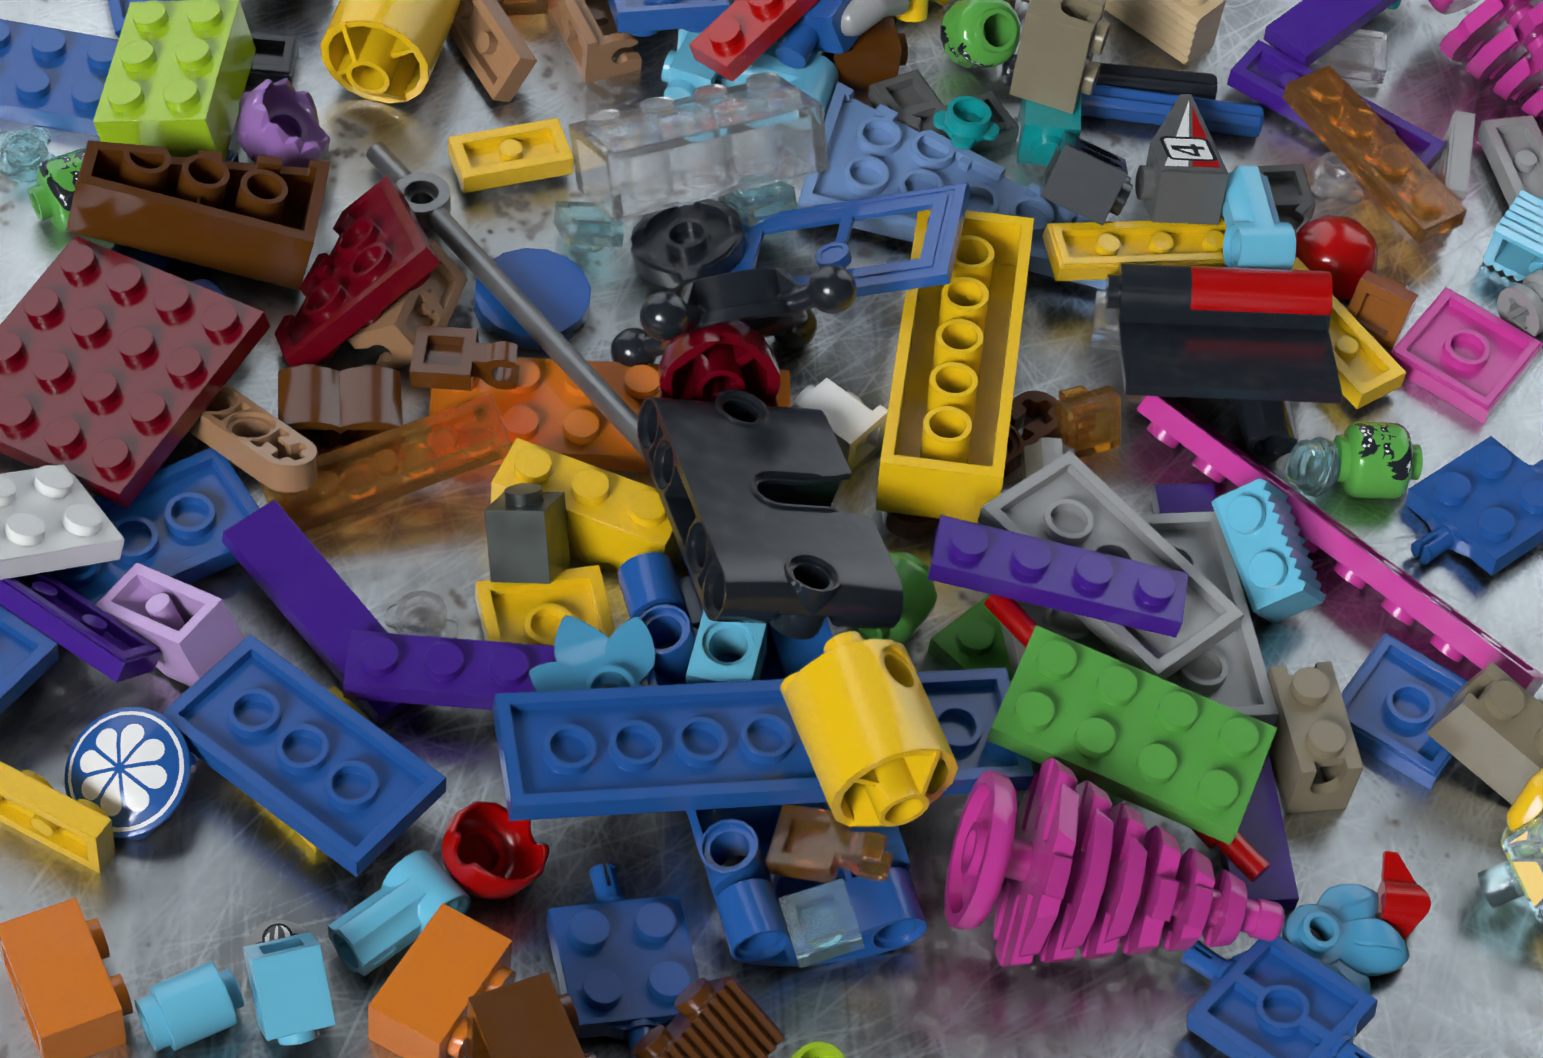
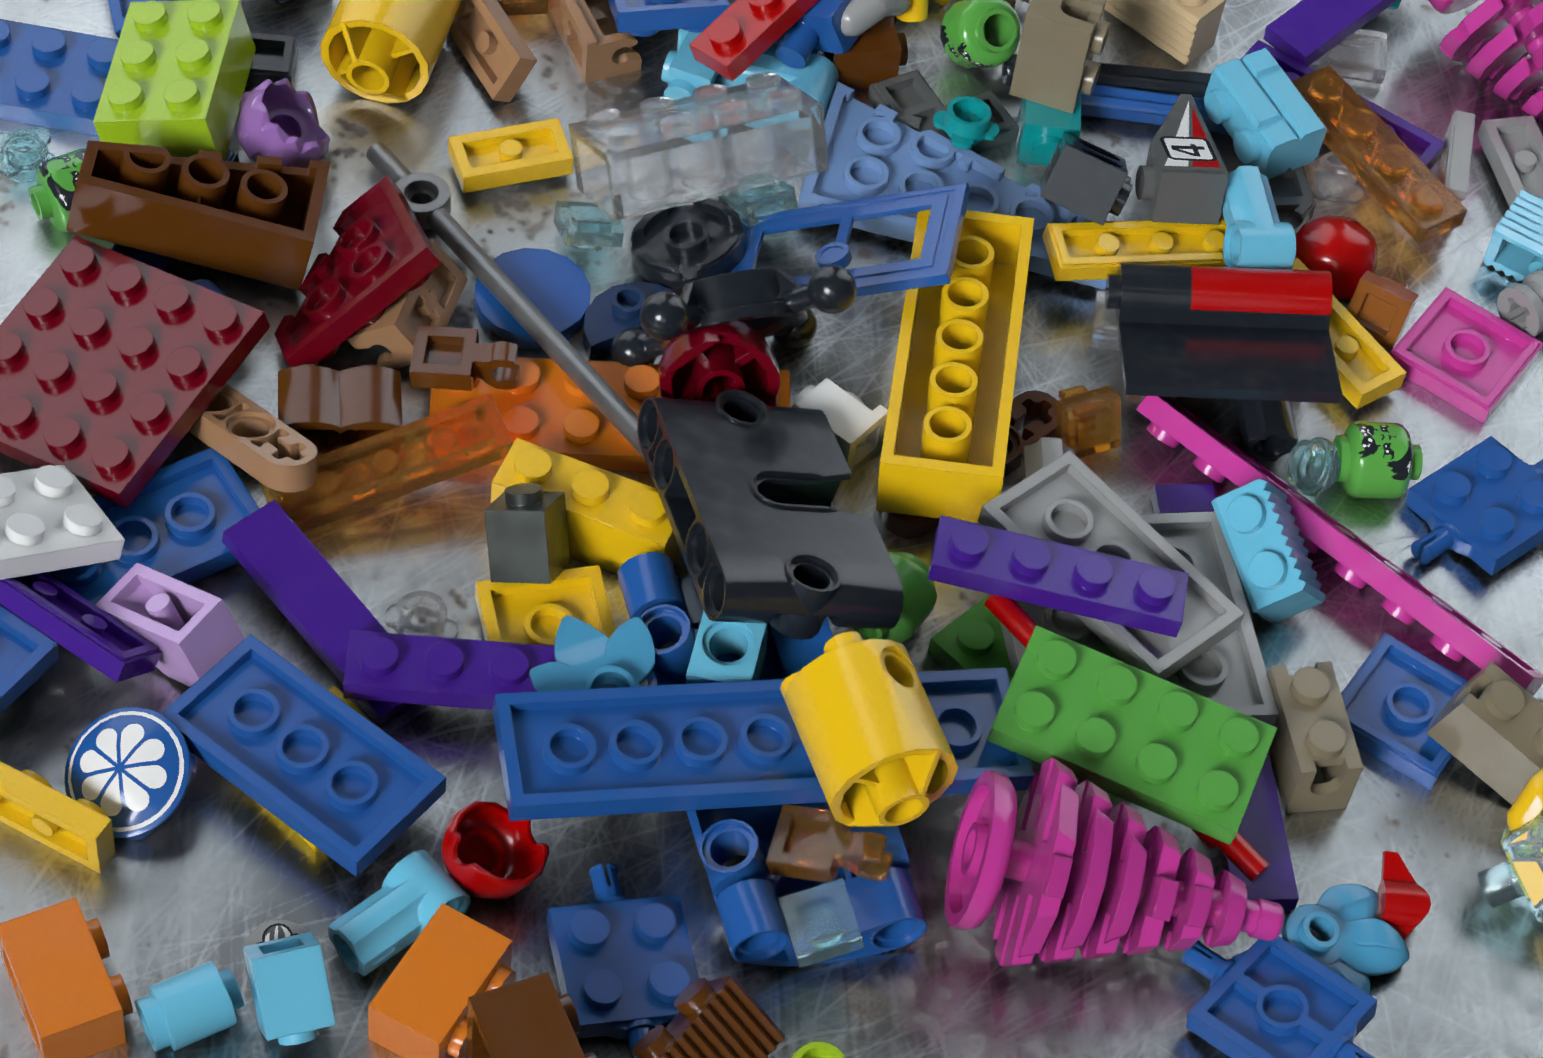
none -> dark blue plate [582,282,670,360]
none -> medium azure brick [1204,48,1327,179]

